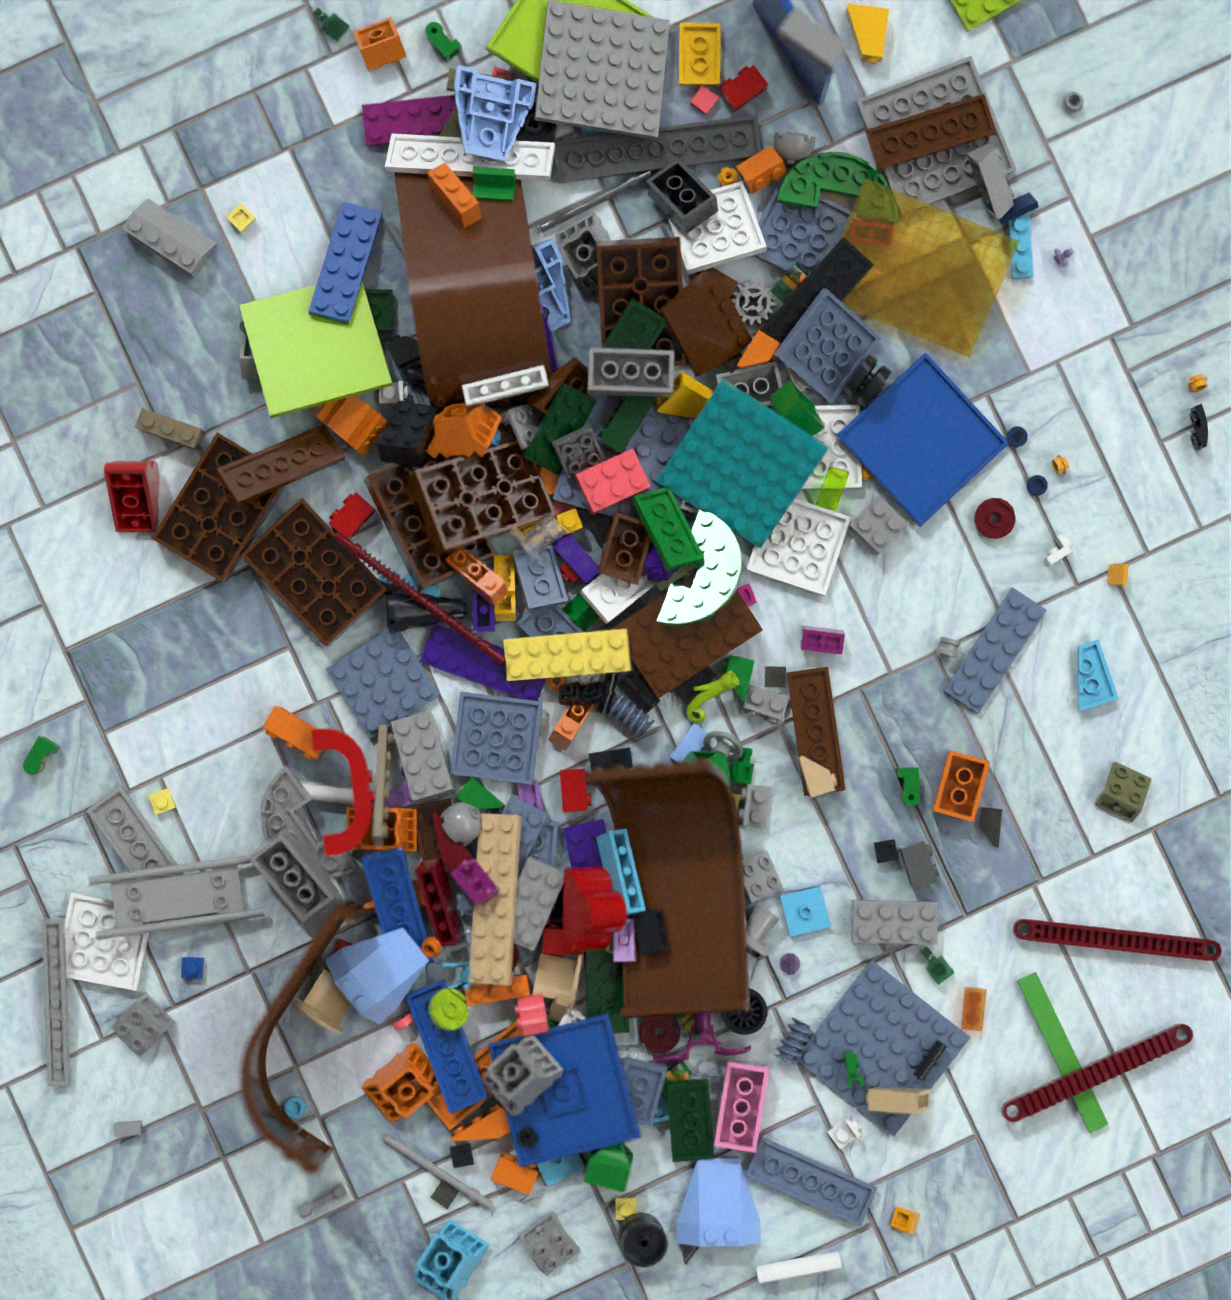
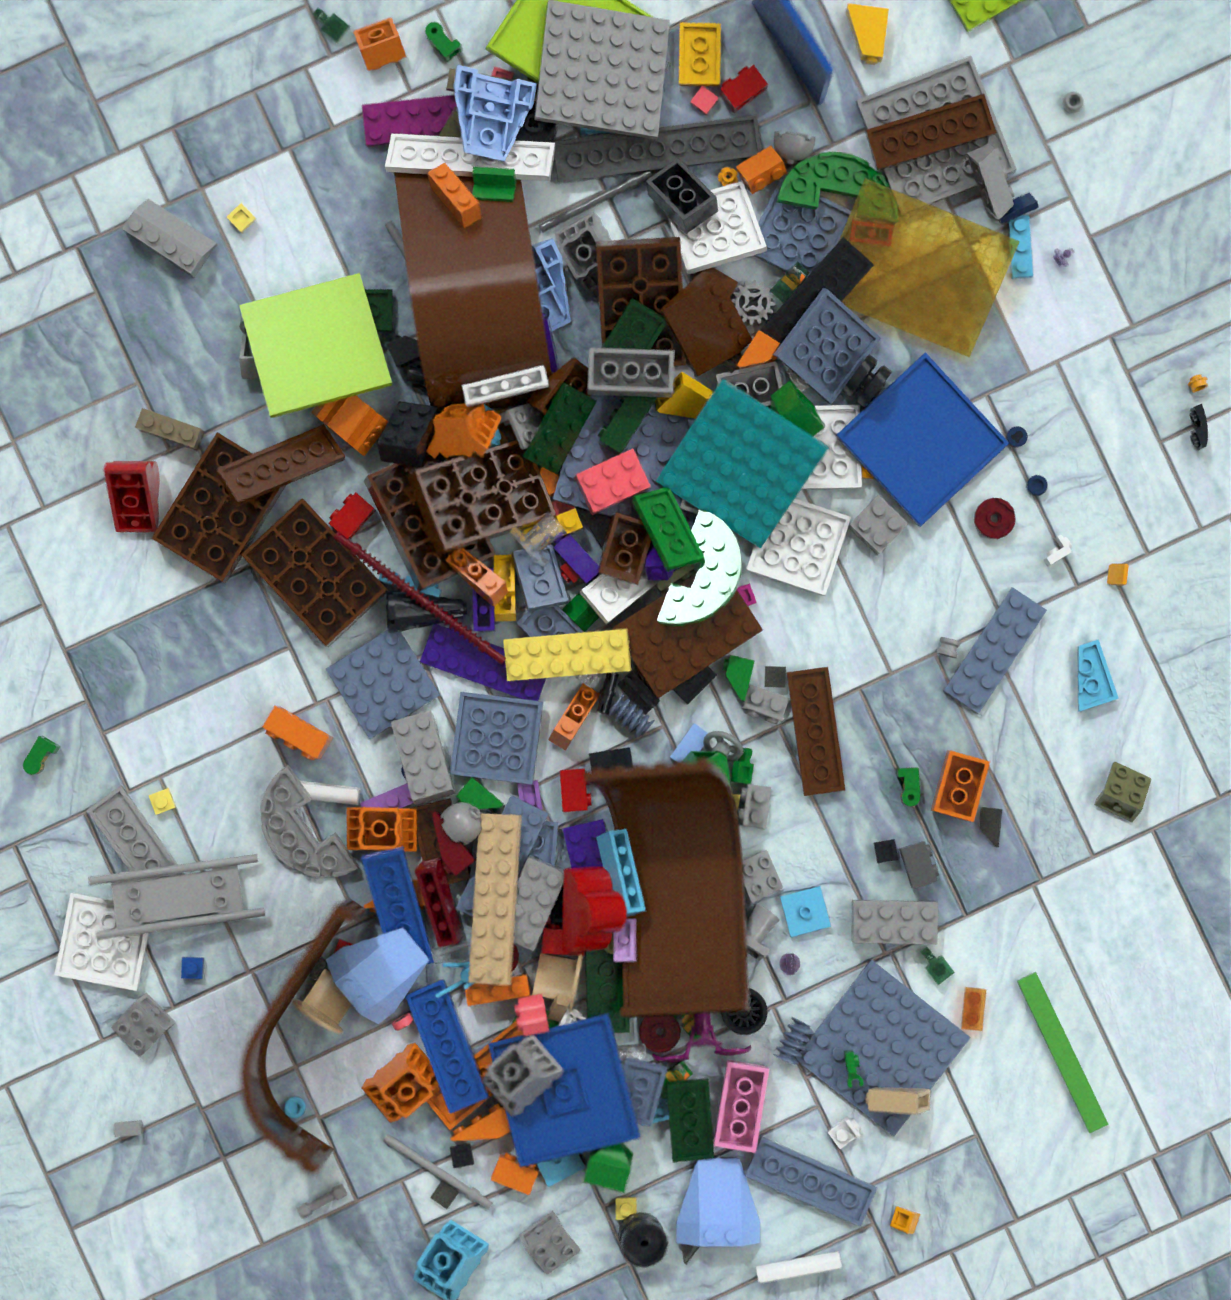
light grey plate [42,918,71,1086] -> none
light grey brick [249,827,338,923] -> none
plate [308,201,382,325] -> none
red arch [311,728,375,856] -> none
dark tan plate [373,725,392,846] -> none
white bracket [379,381,408,404] -> none
orange plate [421,937,442,958] -> none
lime tile [429,988,469,1031] -> none
magenta hinge [450,859,500,906] -> none
black plate [518,1127,539,1148] -> none
orange plate [546,676,567,691] -> none
dark grey tile [552,424,605,480] -> none
black slope [559,681,604,706] -> none
black hinge [634,909,670,956] -> none
lime plant [686,671,739,724] -> none
light grey brick [778,9,847,72] -> none
tan slope [798,756,837,798] -> none
magenta hinge [800,625,845,655] -> none
clear neon green tile [816,466,849,511] -> none
black pin [913,1039,947,1082] -> none
dark red gear [1001,1023,1193,1122] -> none
dark red gear [1012,919,1222,961] -> none
light orange plate [1052,455,1069,474] -> none

